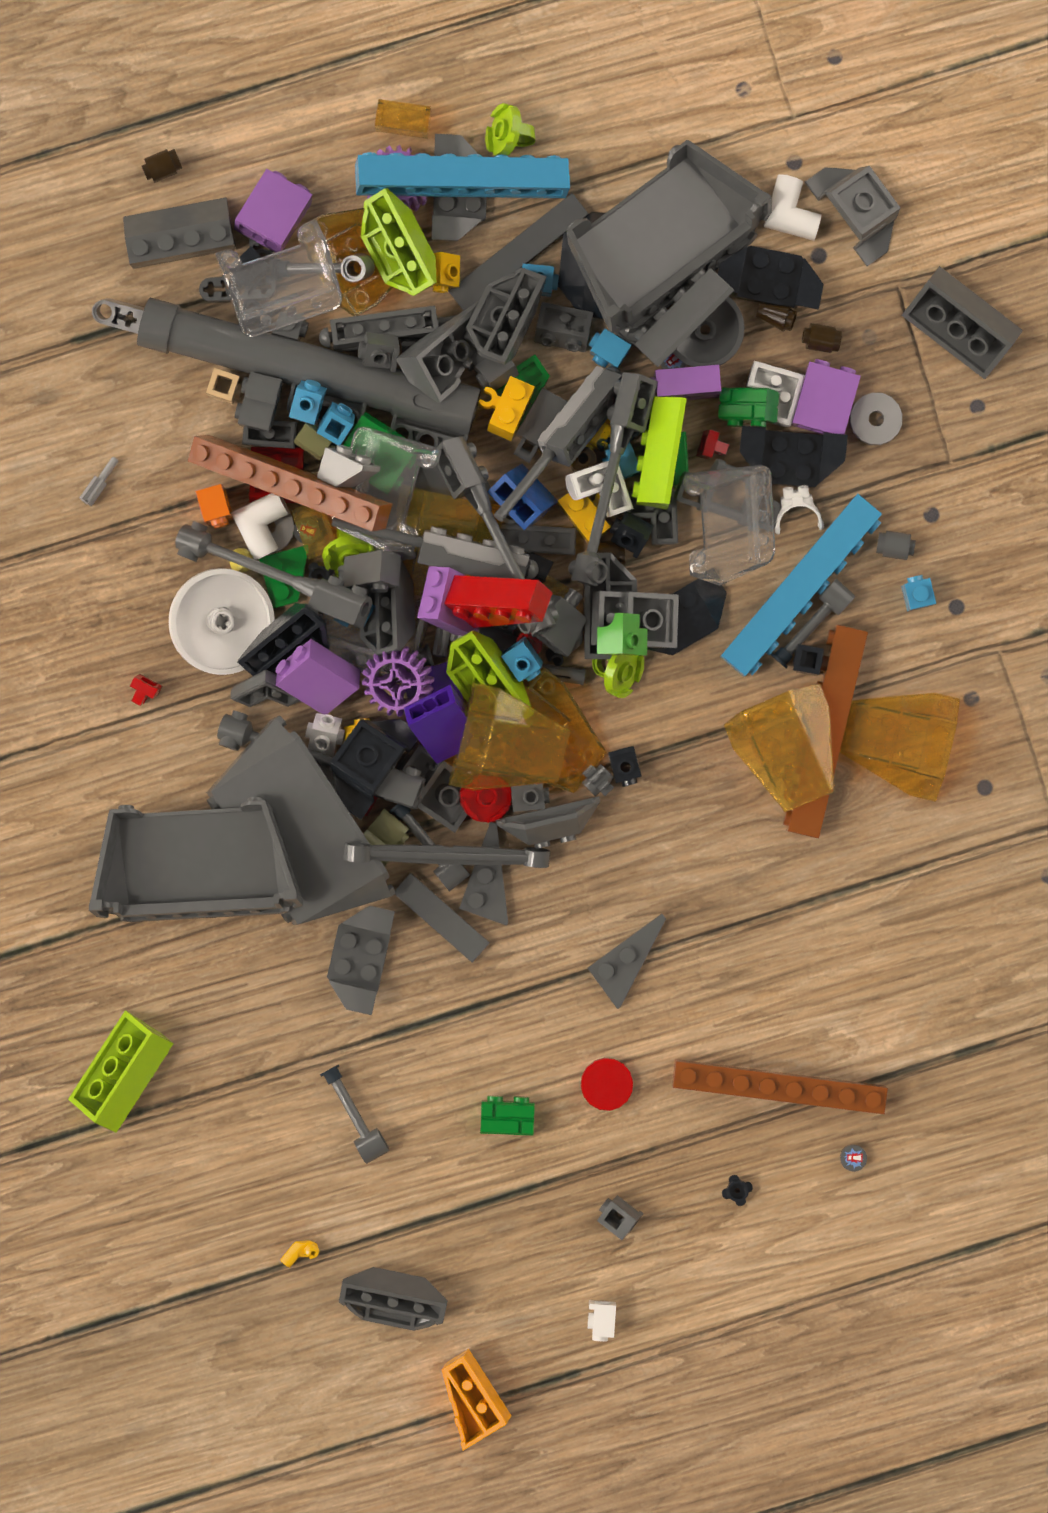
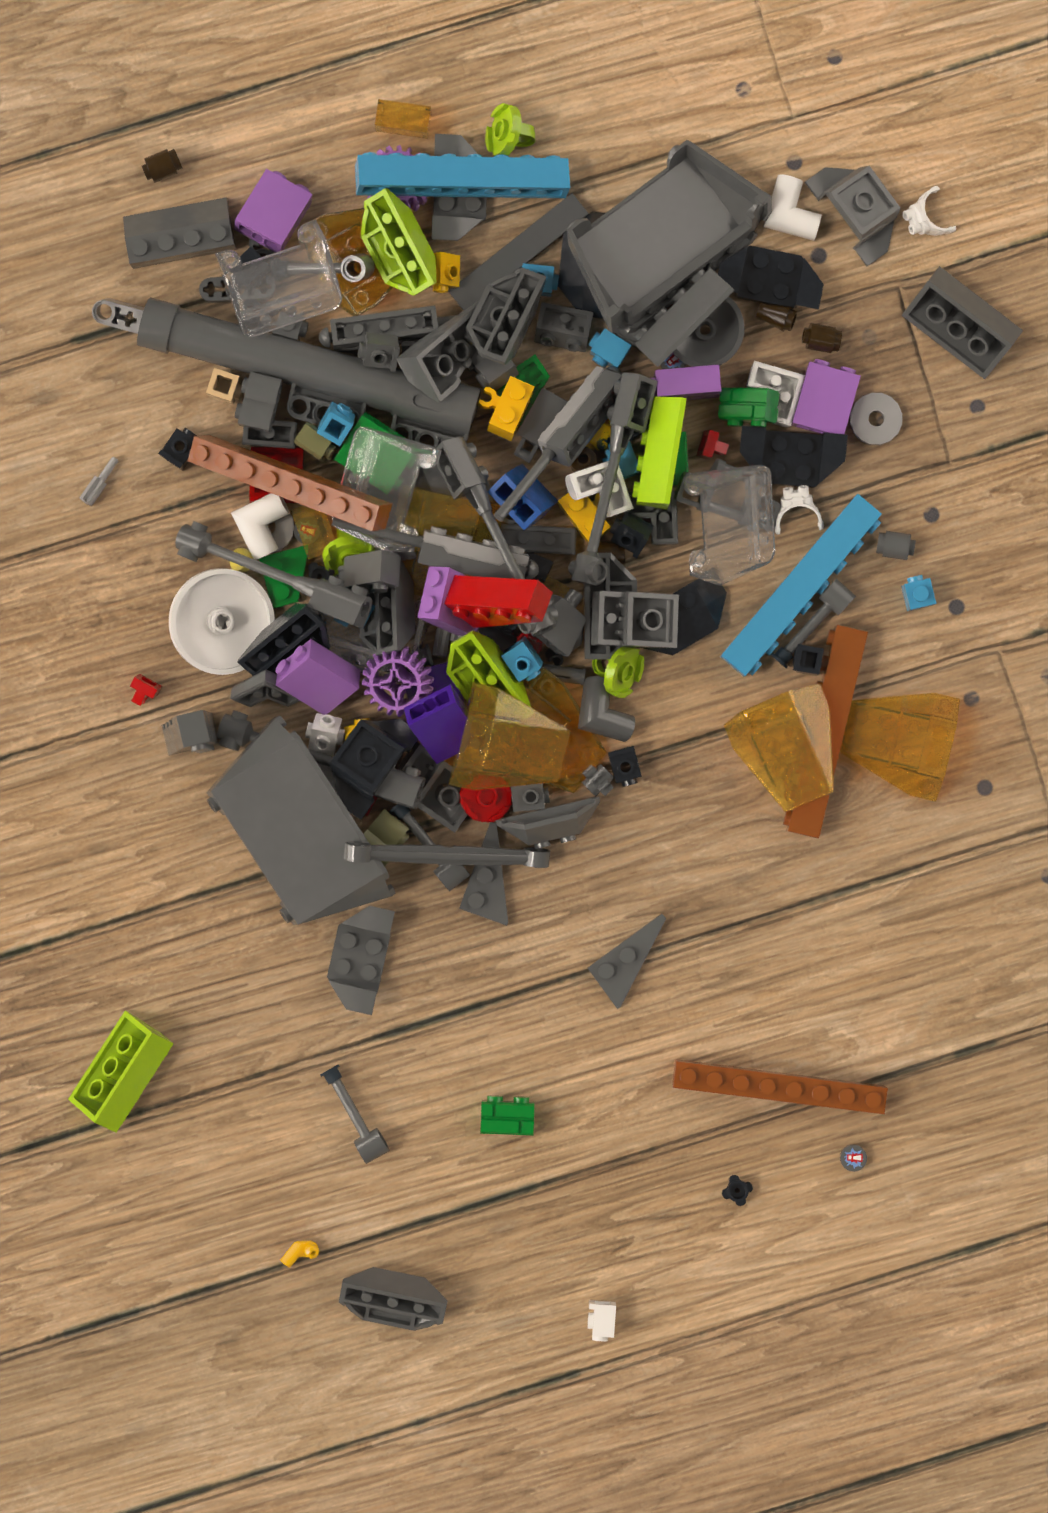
dark grey windscreen [89,797,303,922] -> none
orange brick [195,484,234,529] -> none
dark azure brick [289,380,327,425] -> none
light grey slope [317,445,381,488] -> none
dark grey tile [395,873,490,963] -> none
light orange wedge [442,1349,512,1451] -> none
red tile [581,1057,633,1111] -> none
bright green brick [597,613,648,656] -> none
dark grey brick [597,1195,644,1240] -> none
none -> black brick [158,428,197,471]
none -> dark grey wedge [161,710,219,756]
none -> dark grey brick [578,676,635,742]
none -> white helmet [903,186,956,236]

